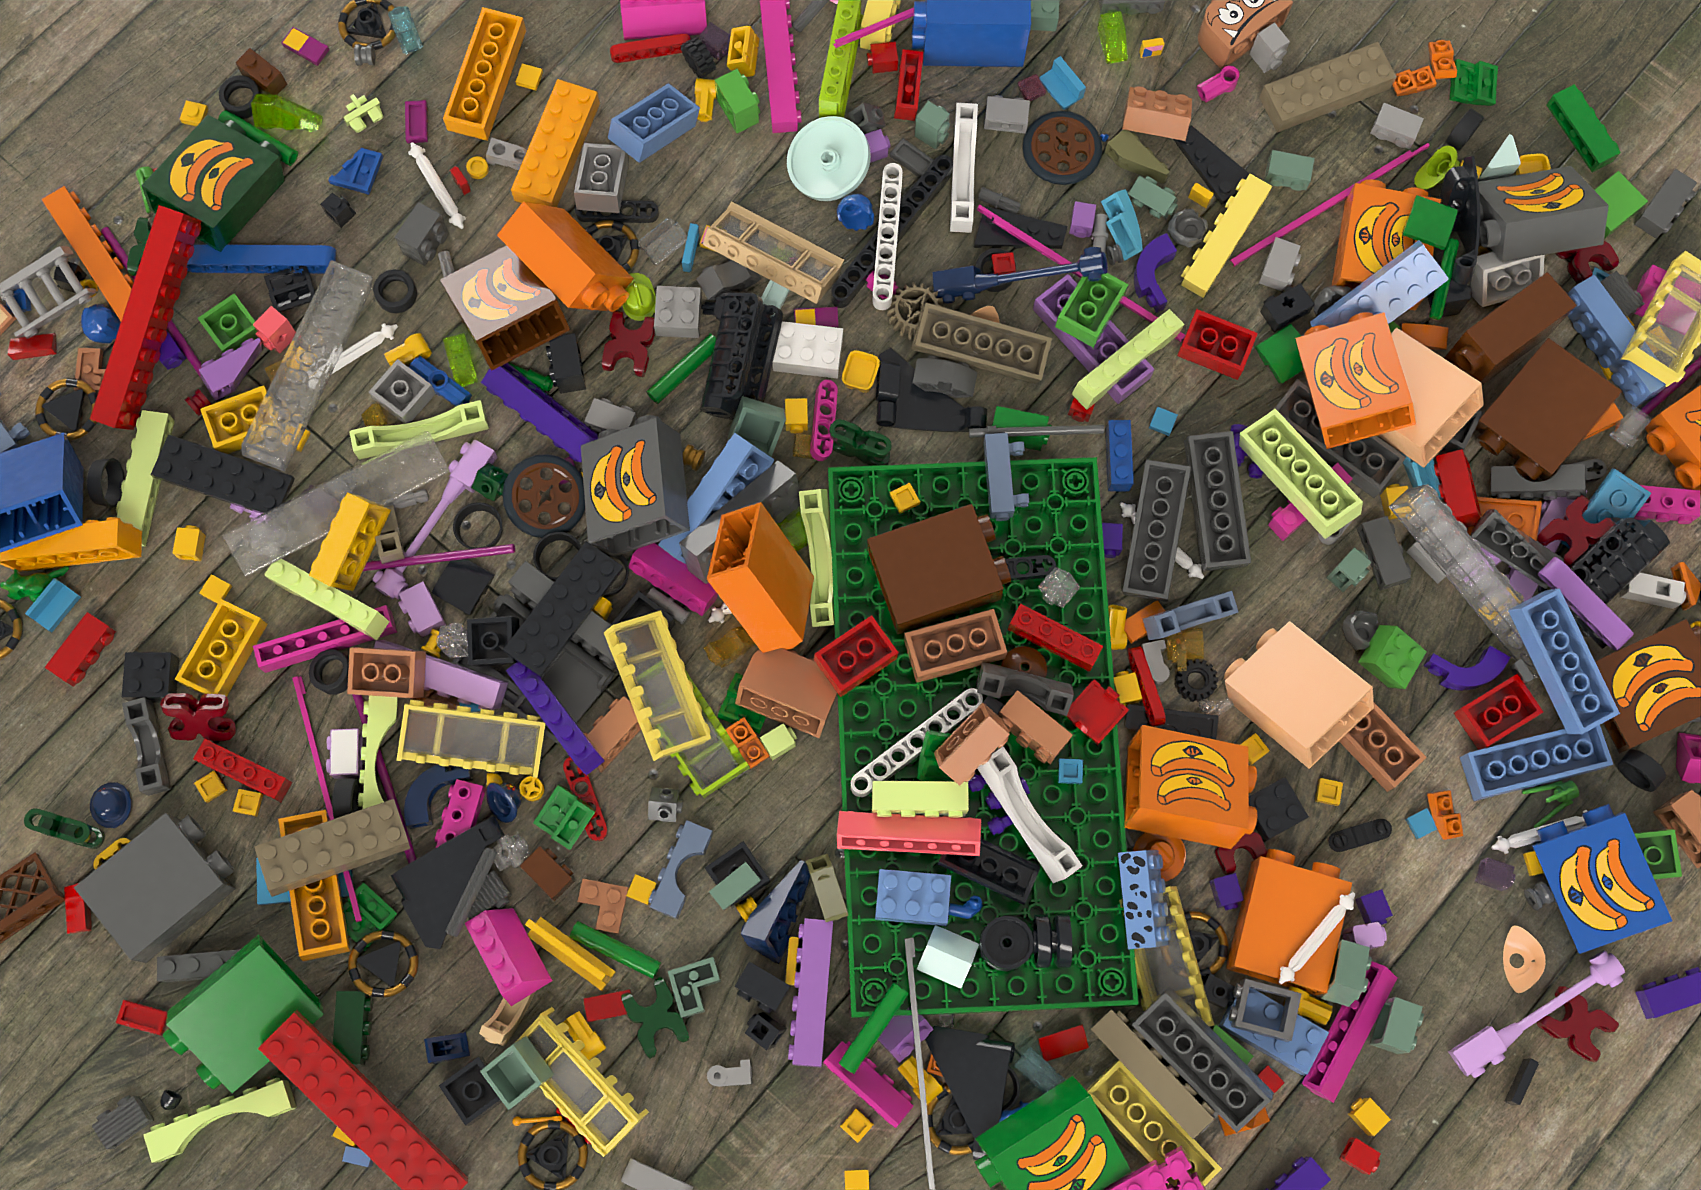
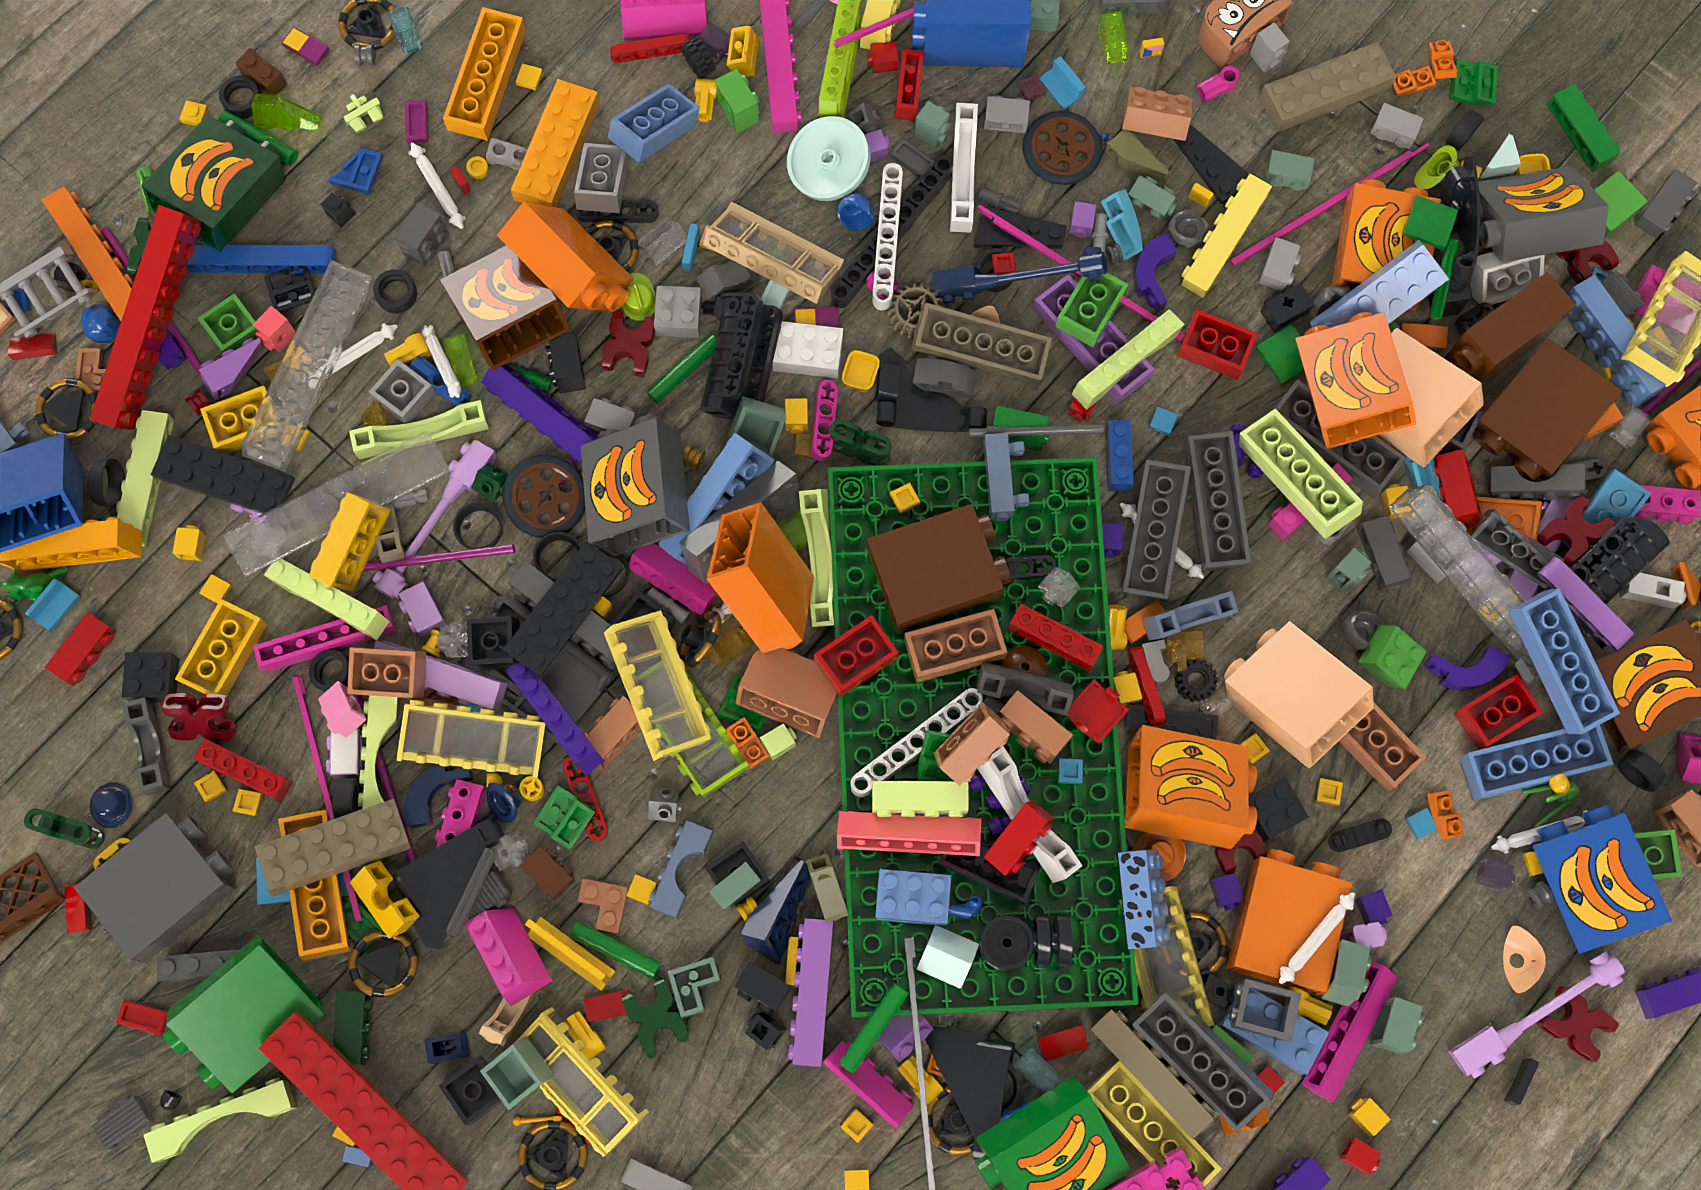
black slope [431,559,495,615] -> none
light grey leg [707,1059,753,1087] -> none
none -> bright pink brick [318,681,366,738]
none -> yellow arch [349,861,420,939]
none -> white wheel [422,325,461,398]
none -> black piece [678,611,722,669]
none -> red brick [984,800,1055,876]
none -> black beam [1455,302,1495,335]
none -> yellow hinge [1549,774,1570,795]

